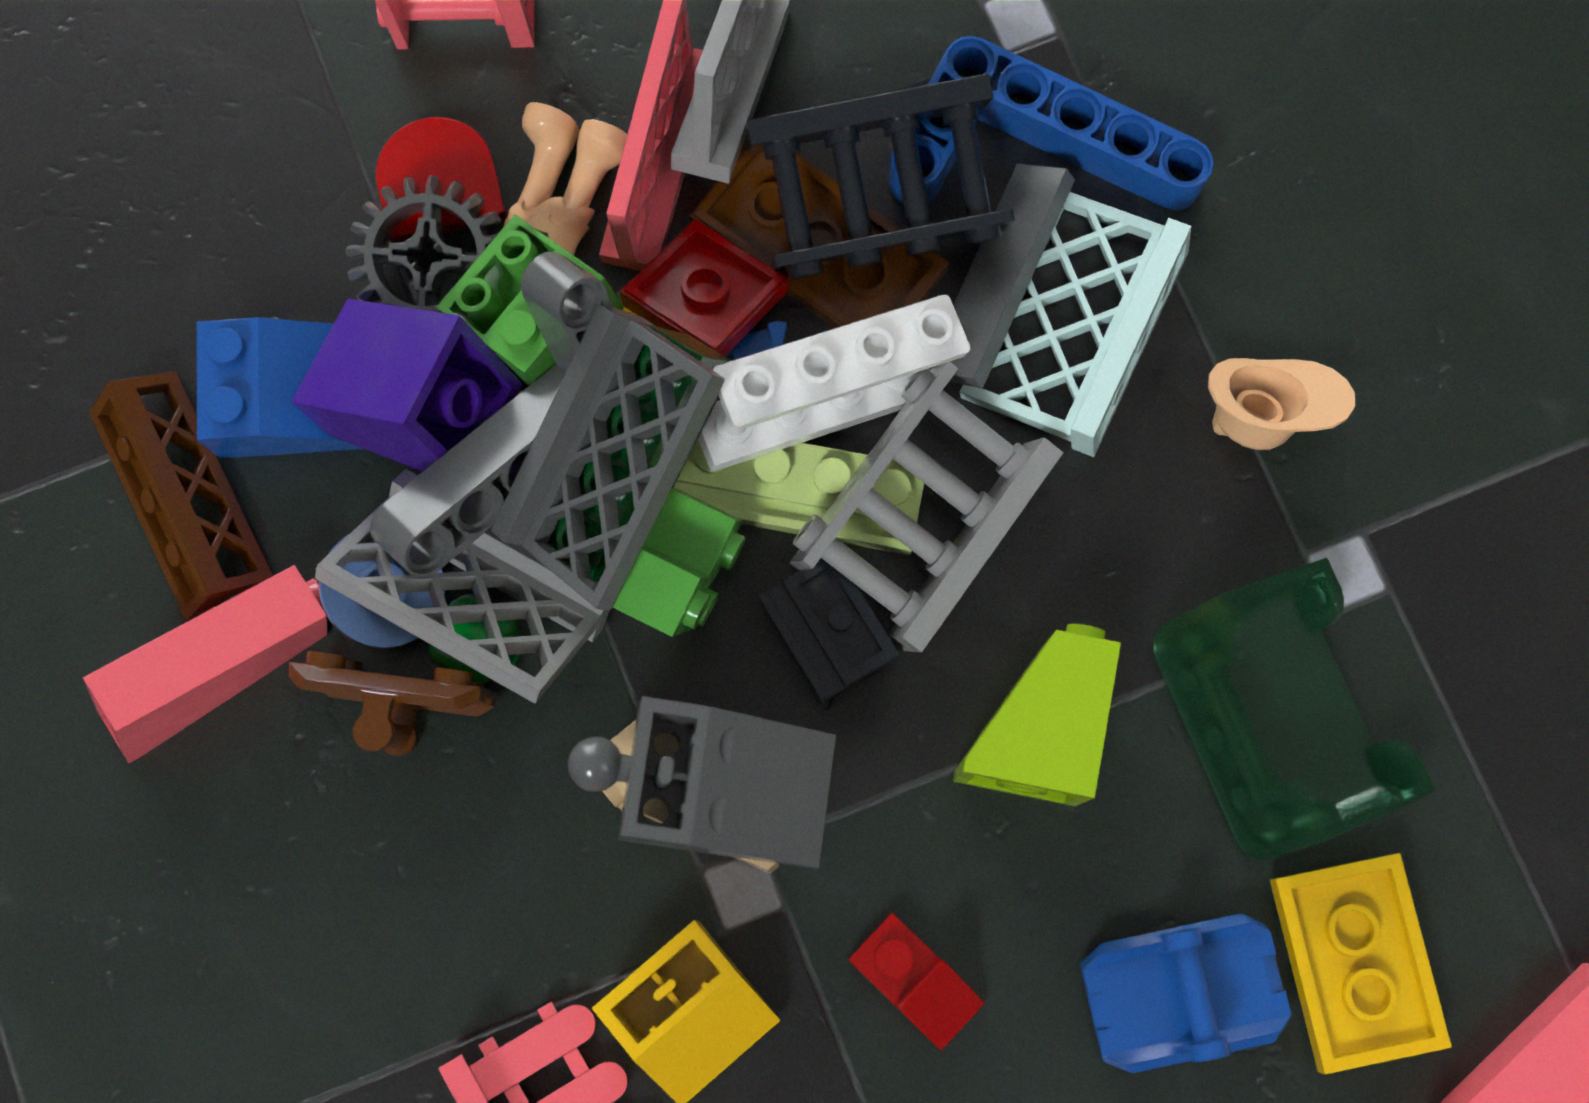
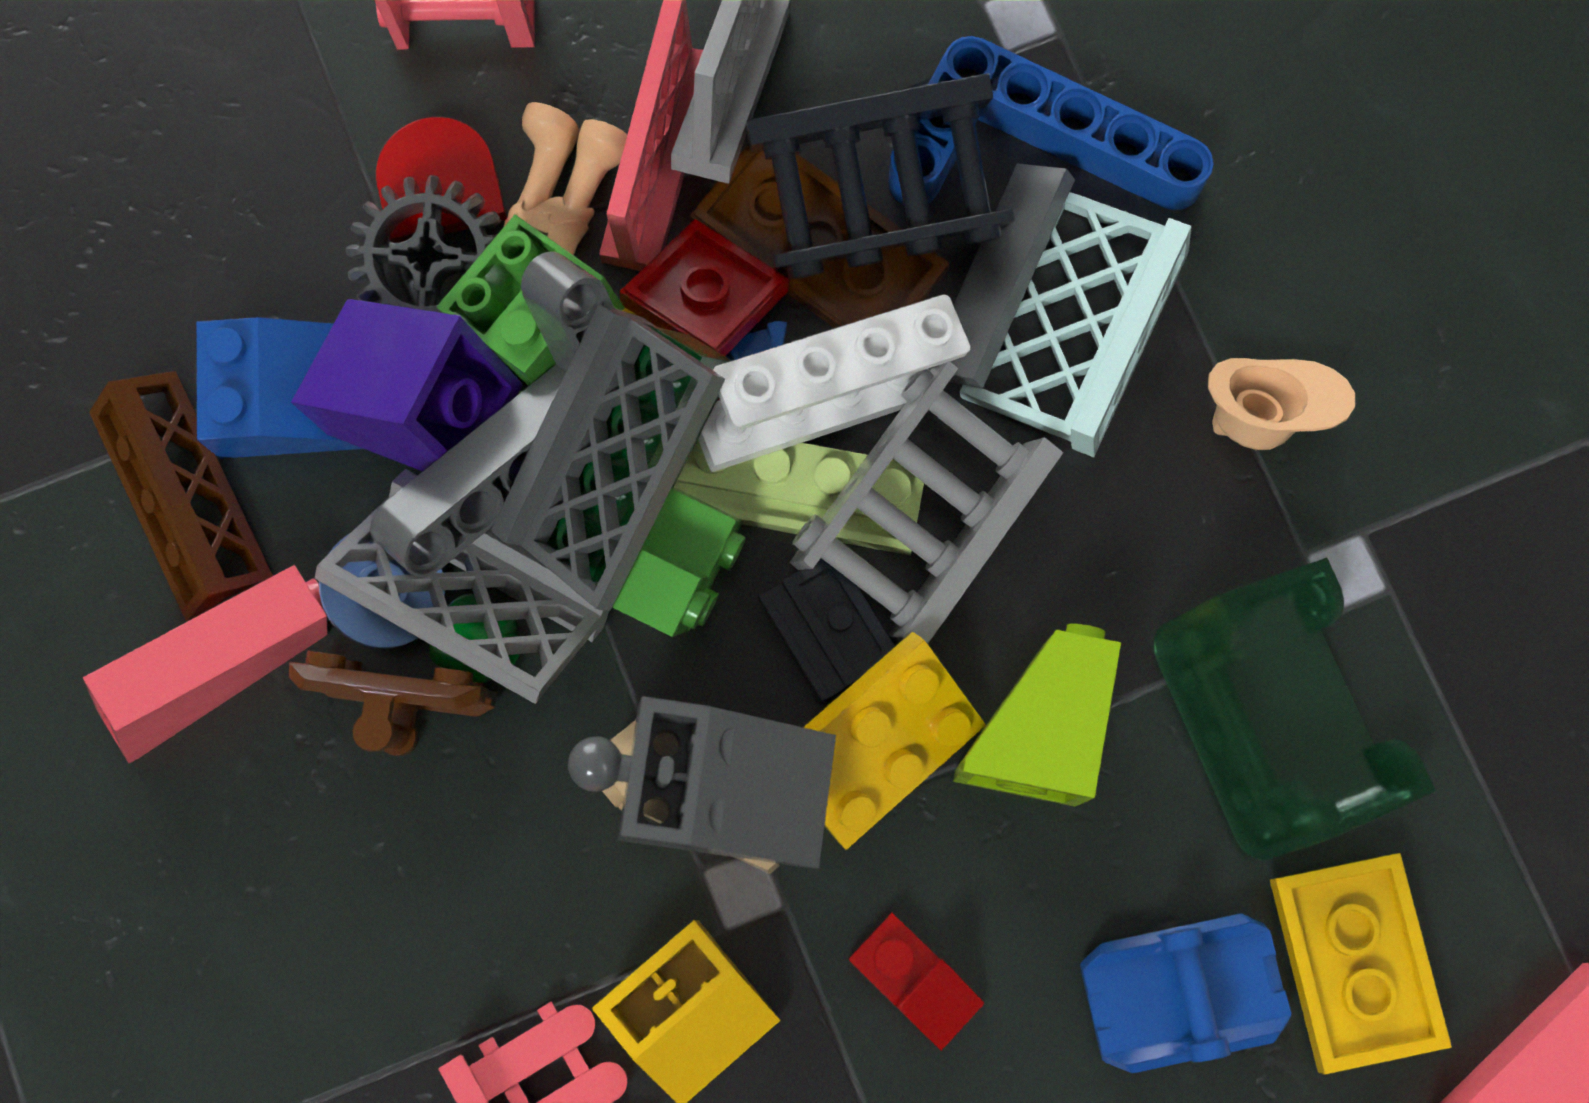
none -> yellow plate [803,632,986,850]

